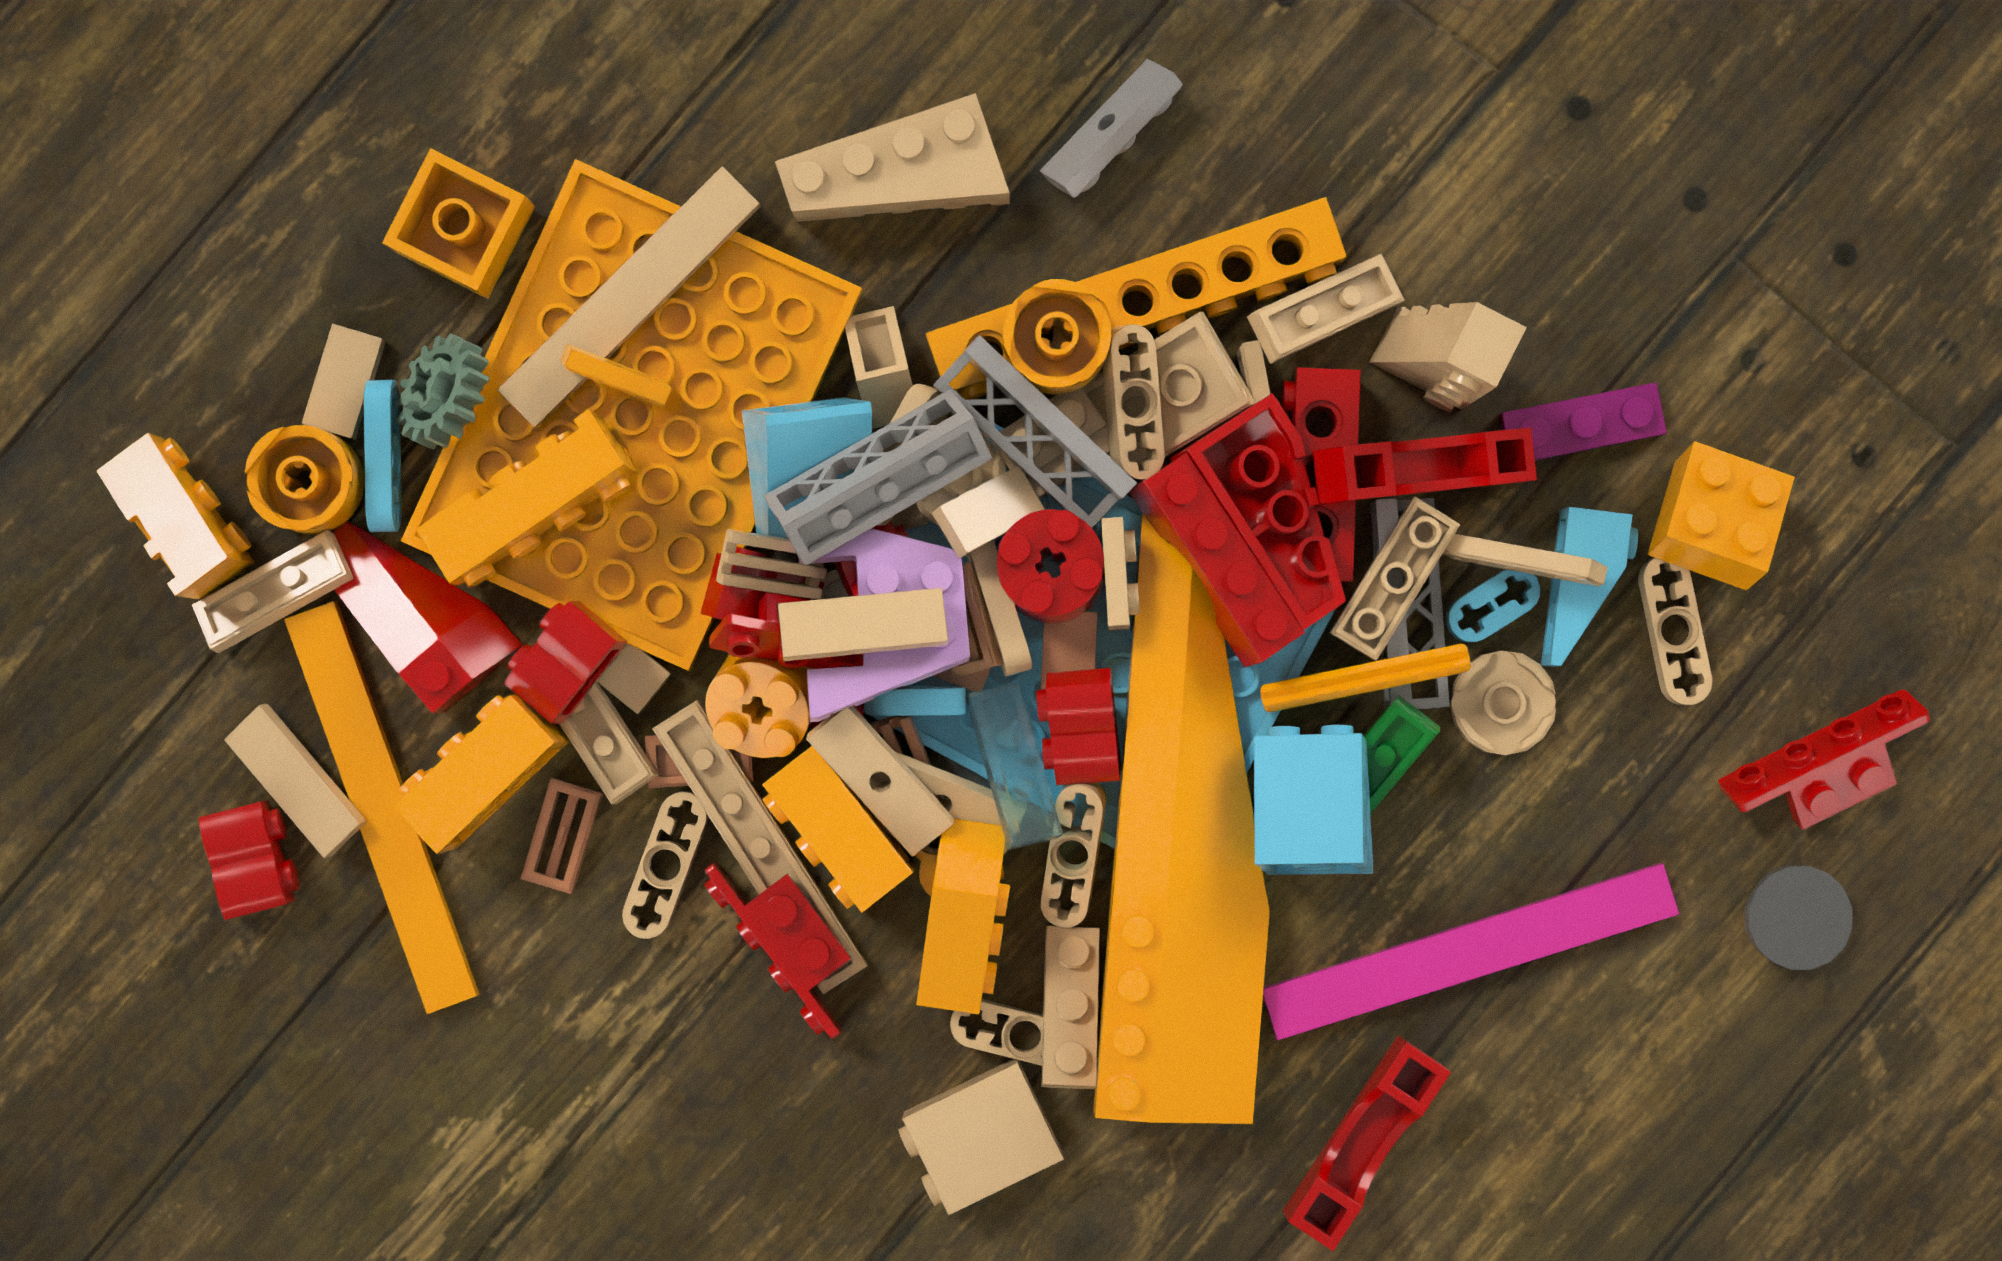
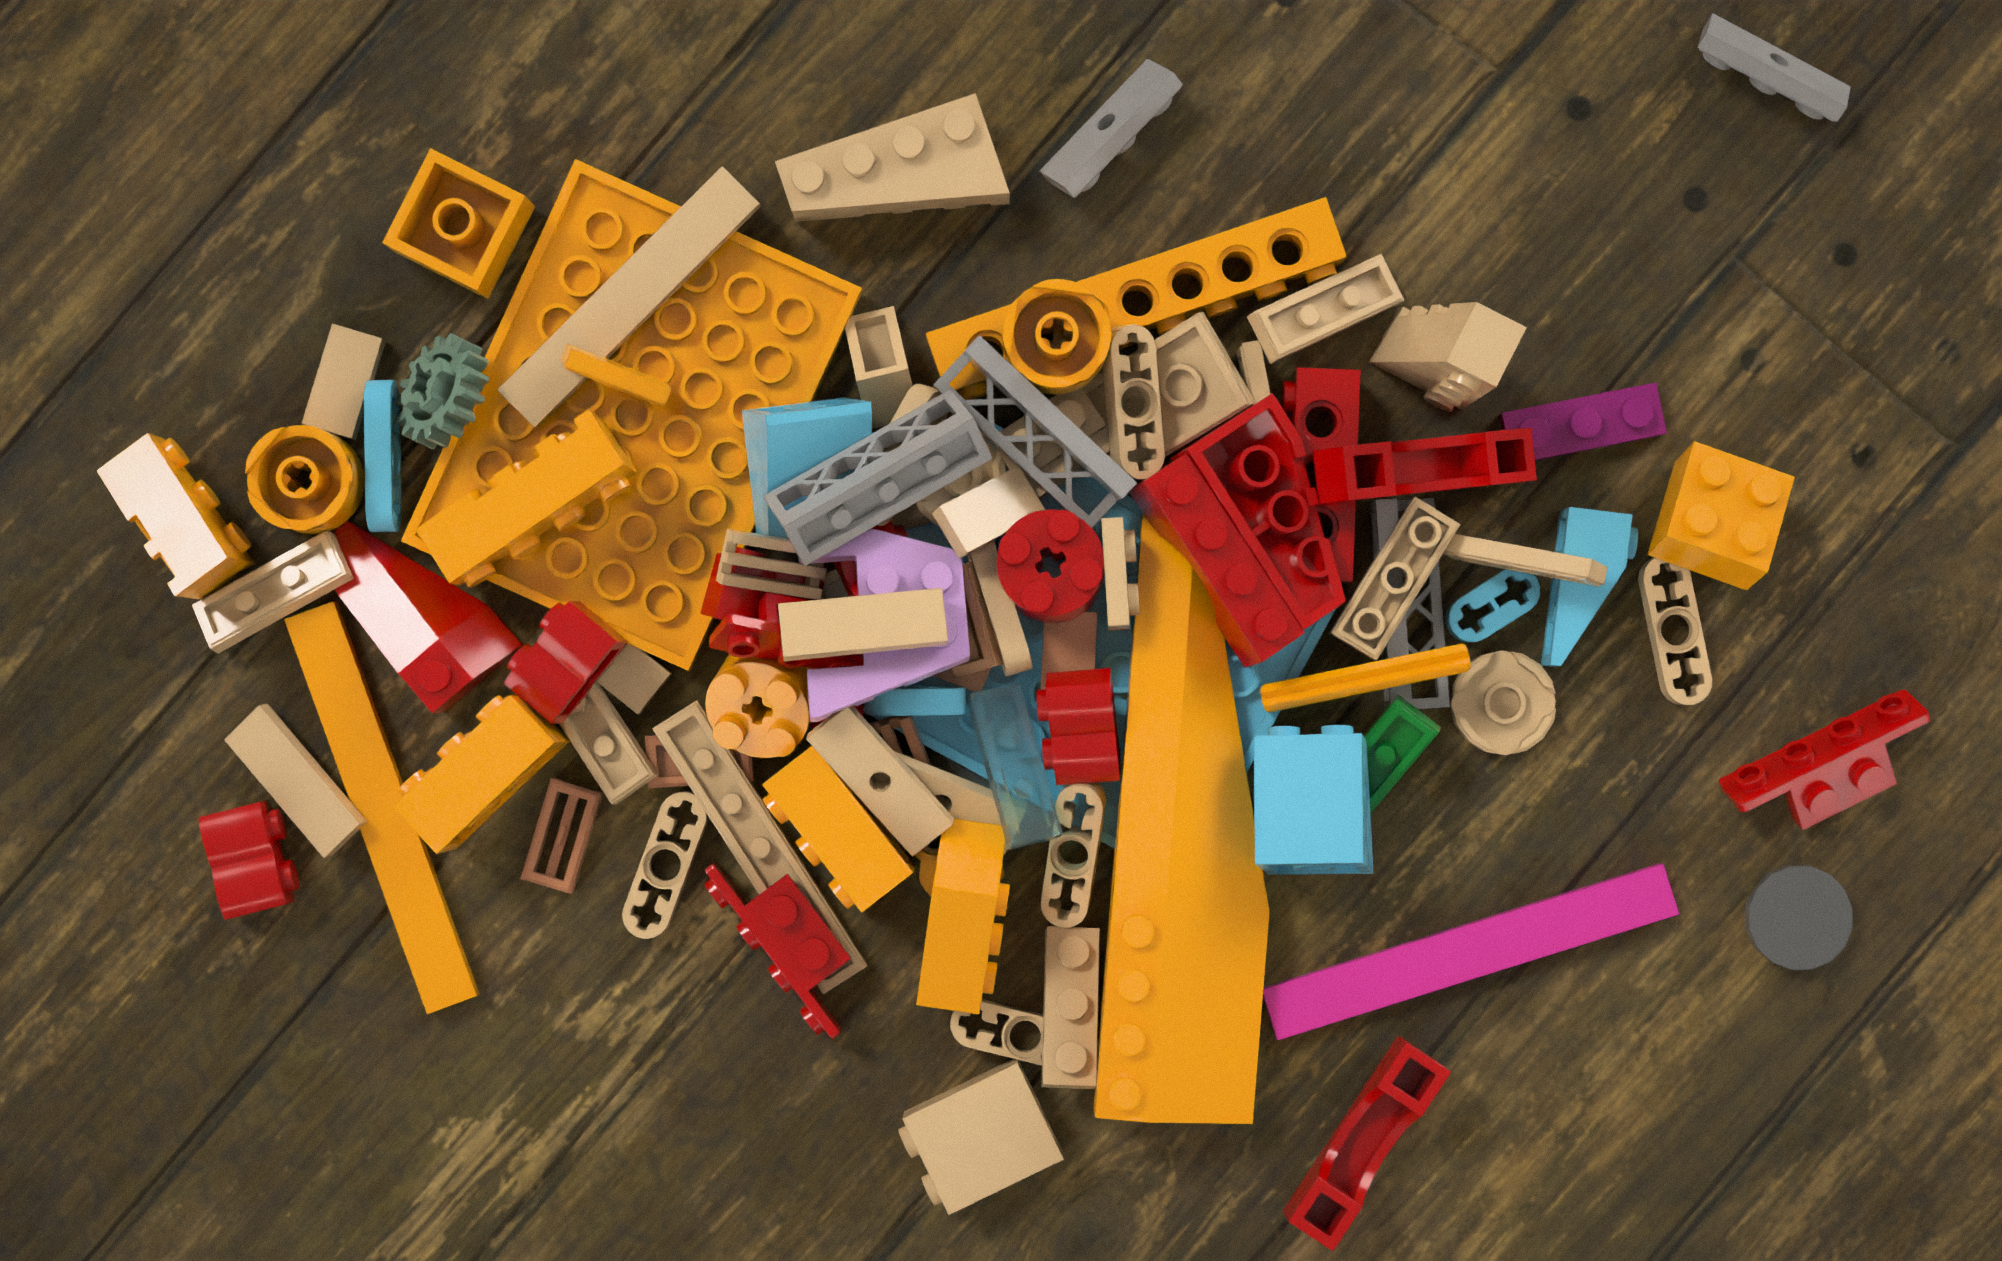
none -> light grey tile [1697,13,1851,122]

